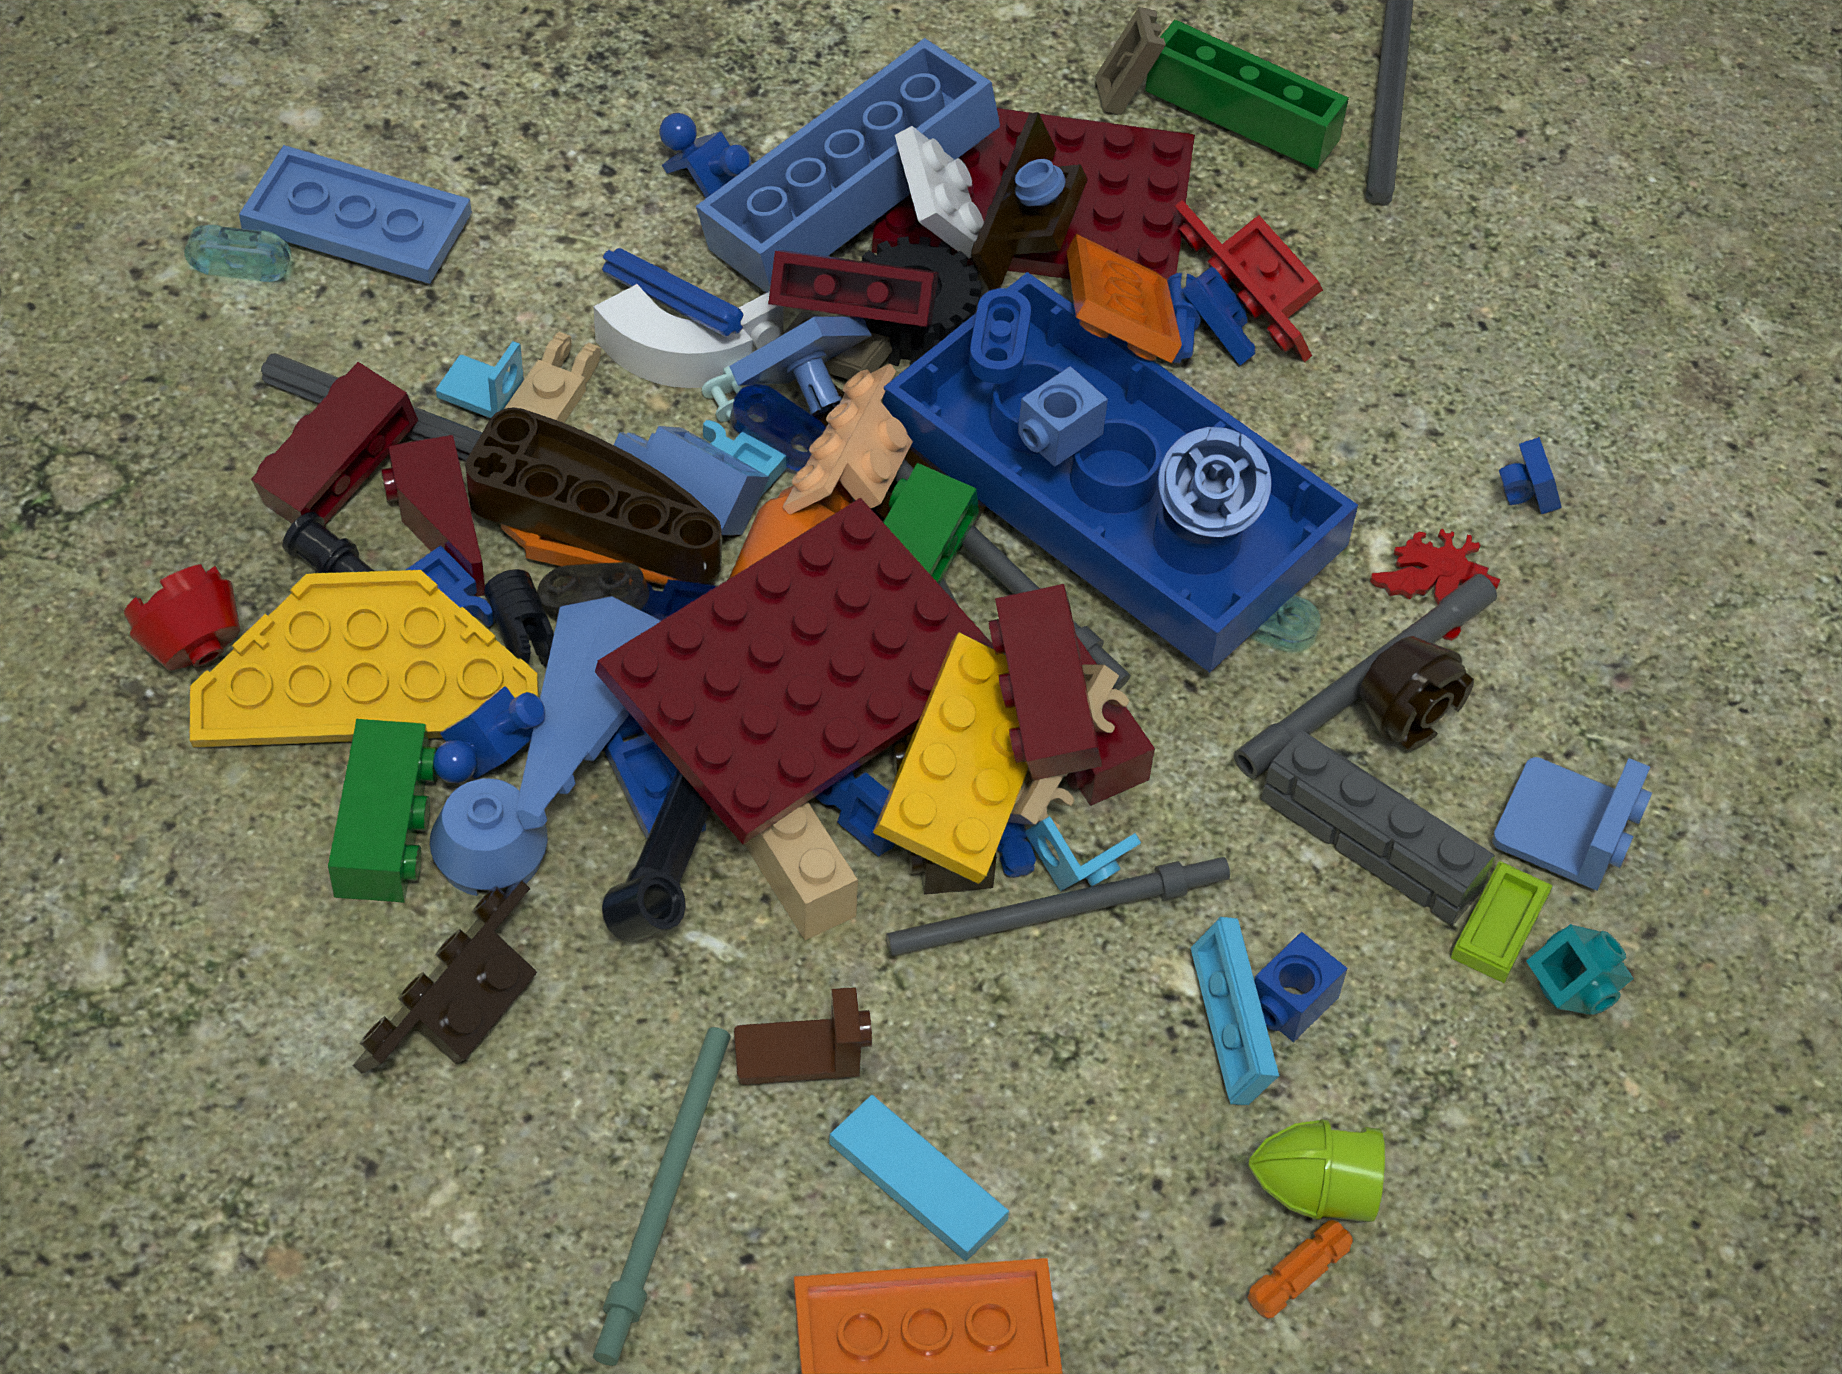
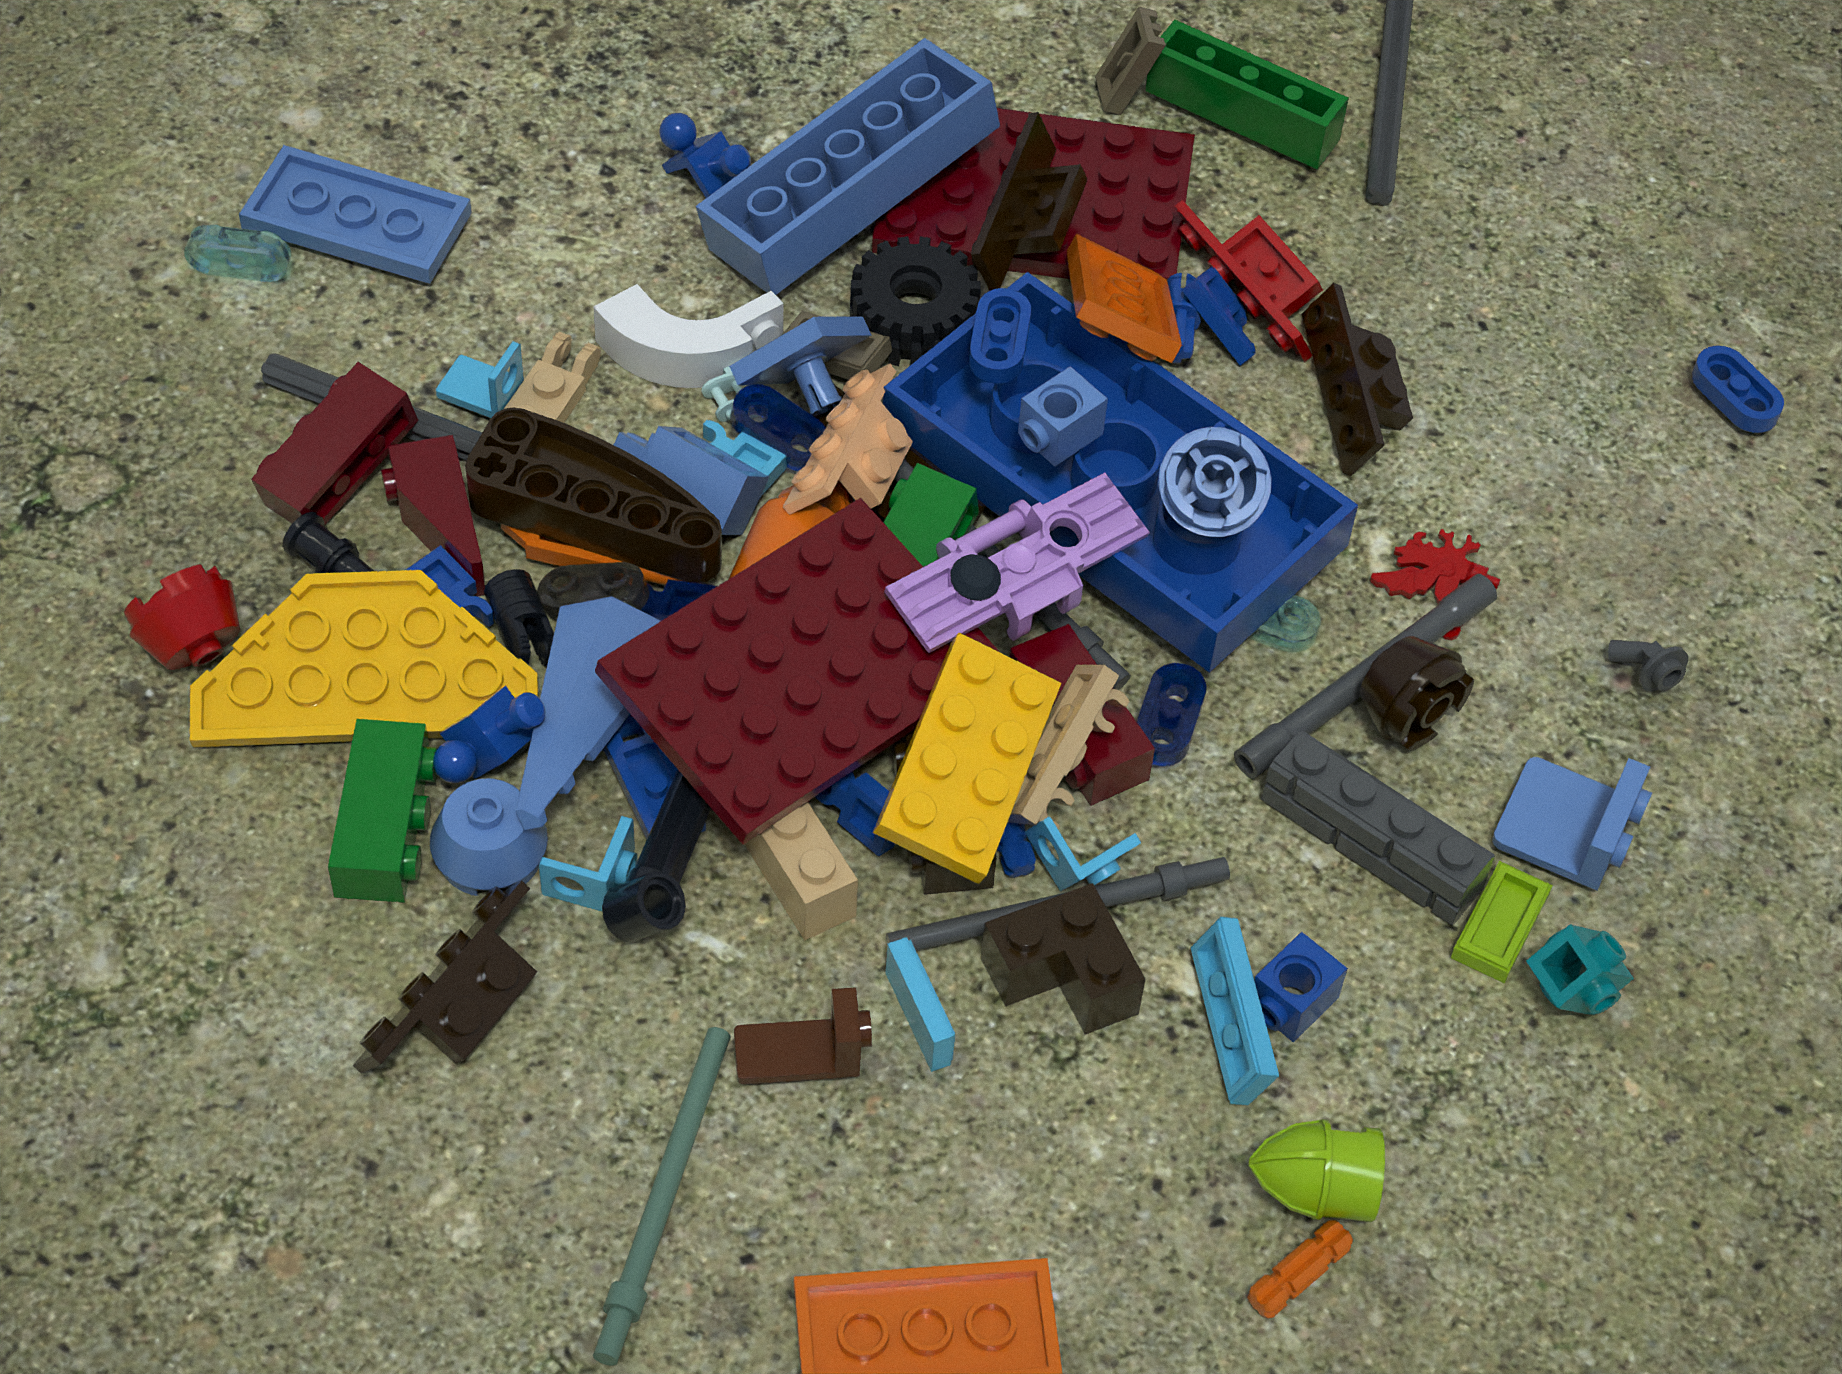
blue axle [602,248,744,337] -> none
dark red brick [768,250,939,327] -> none
medium azure tile [829,1095,1009,1261] -> none
white plate [895,126,984,259] -> none
dark red brick [988,584,1102,781] -> none
medium blue plate [1015,159,1066,207] -> none
blue tile [1499,437,1562,514] -> none
none -> medium azure bracket [539,816,637,911]
none -> lavender piece [884,473,1150,653]
none -> medium azure tile [885,937,955,1072]
none -> dark brown brick [981,883,1146,1035]
none -> clear blue plate [1137,663,1207,766]
none -> dark brown bracket [1301,283,1413,476]
none -> dark grey plate [1608,640,1688,691]
none -> blue plate [1692,346,1784,433]

